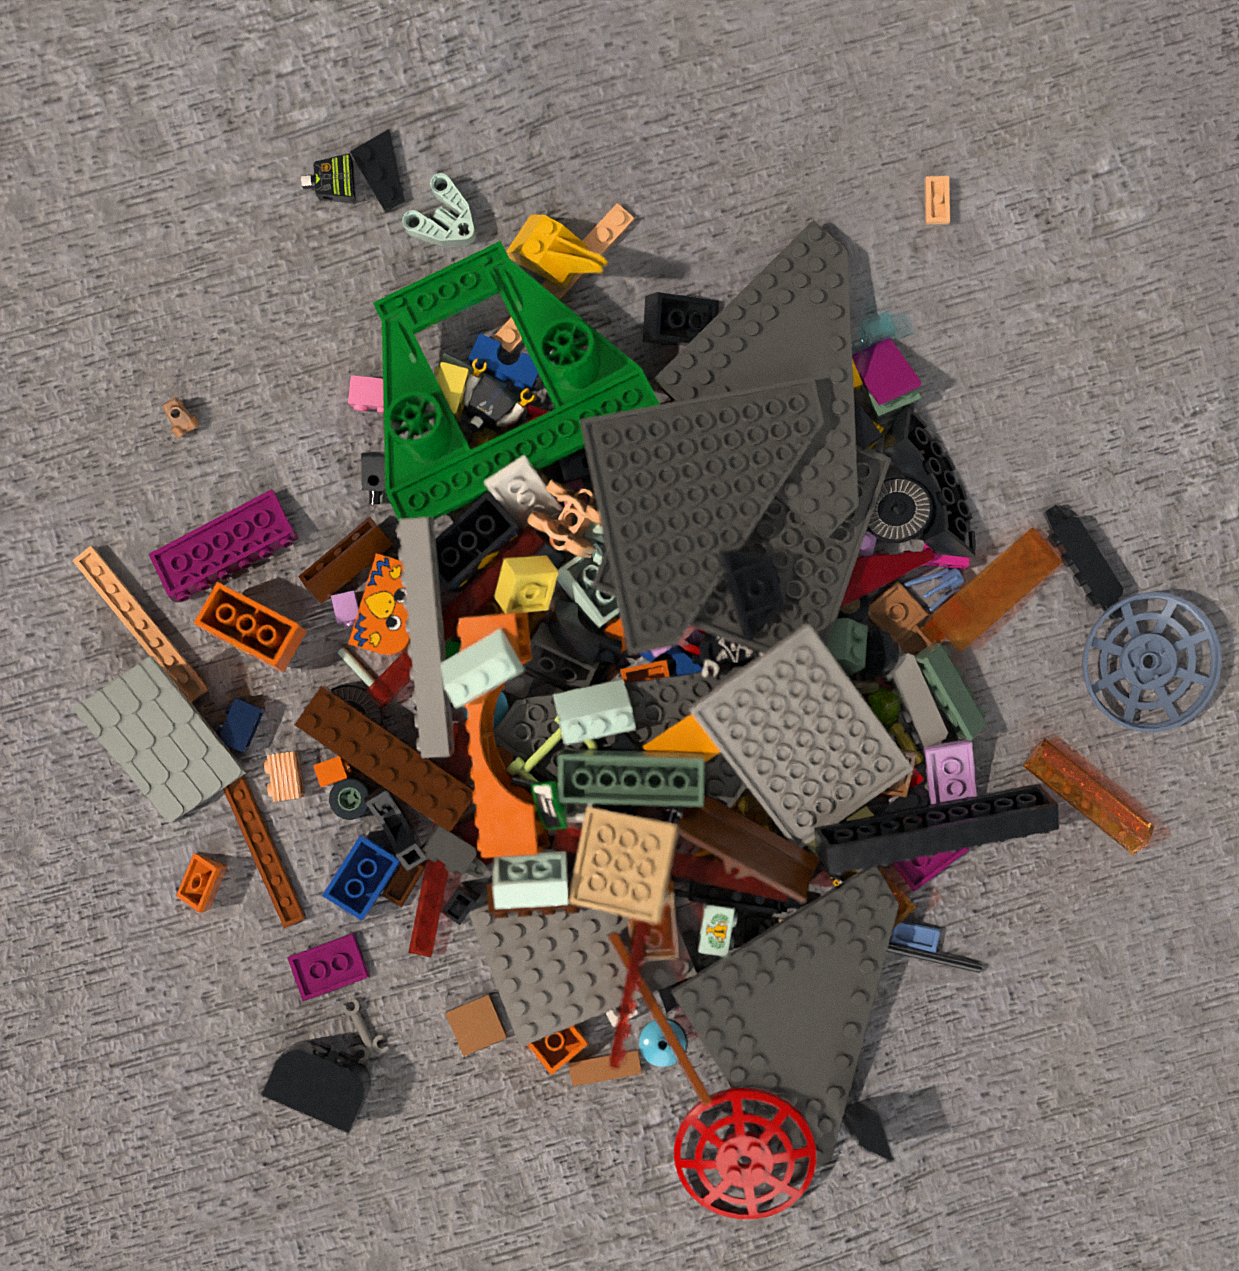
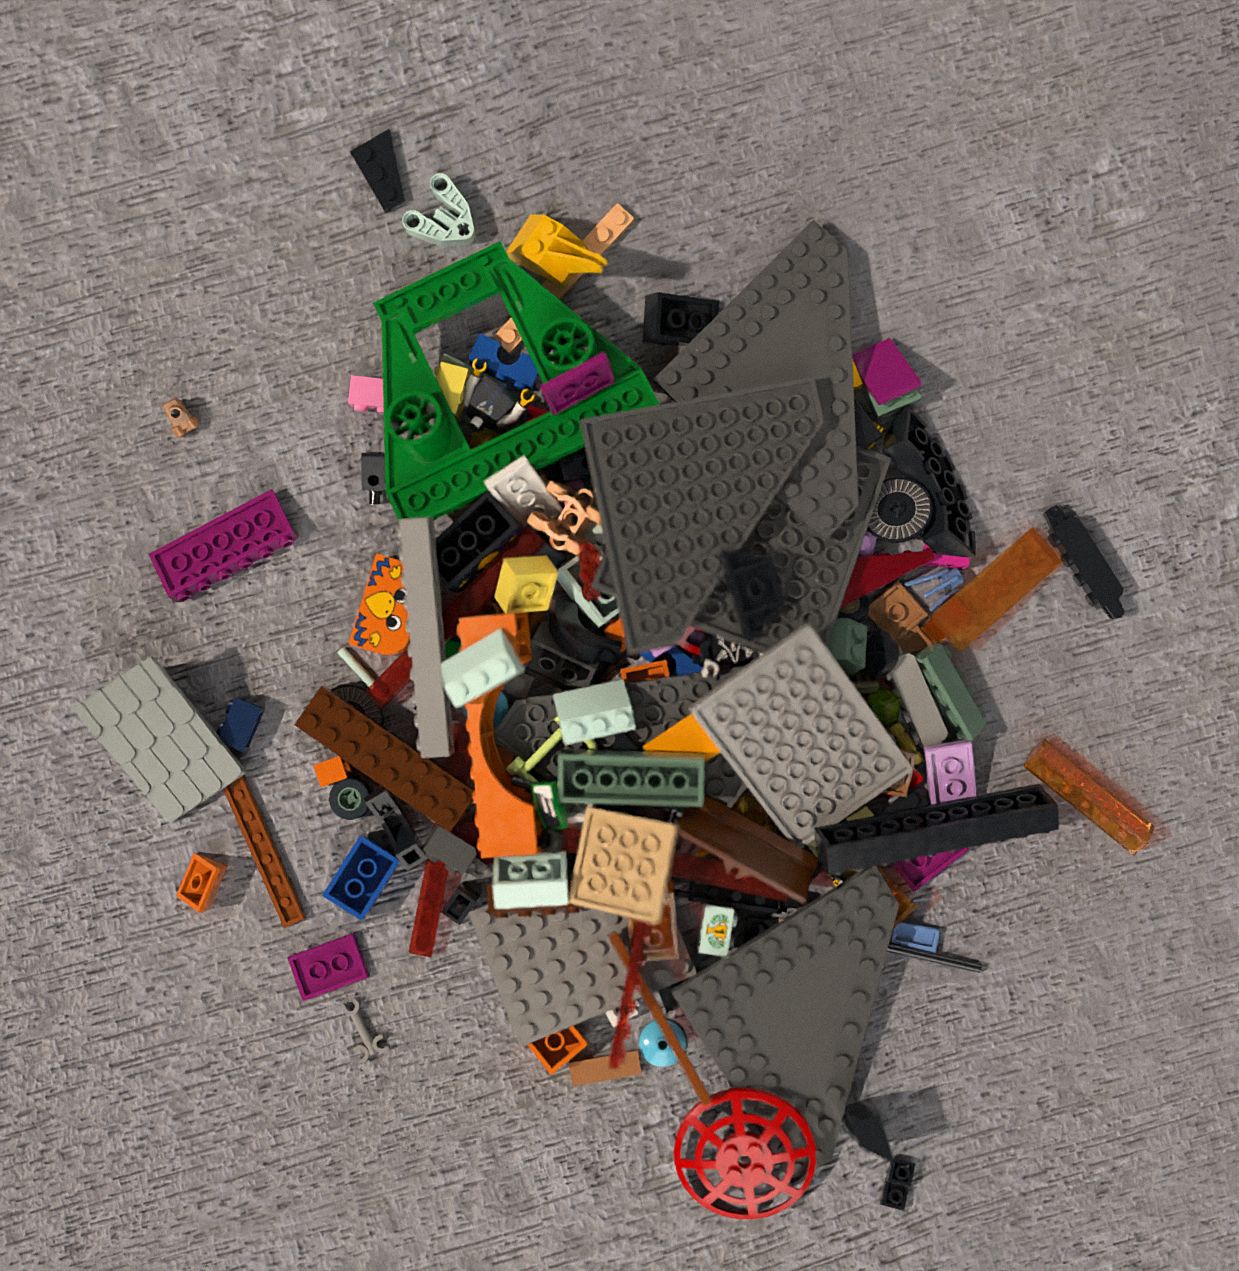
light nougat plate [72,546,209,703] -> none
orange brick [194,582,307,673] -> none
black brick [261,1041,371,1134] -> none
light nougat brick [264,751,305,802] -> none
reddish brown brick [298,516,393,604] -> none
black torso [301,153,356,204] -> none
lavender brick [331,590,360,627] -> none
reddish brown tile [382,863,427,907] -> none
medium nougat tile [445,994,507,1057] -> none
clear light blue brick [858,311,897,347] -> none
light nougat plate [924,176,950,225] -> none
sand blue dish [1082,592,1222,732] -> none
none -> magenta tile [539,352,616,415]
none -> pearl dark grey tile [541,828,564,853]
none -> clear red hinge [578,539,601,602]
none -> black slope [880,1158,916,1211]

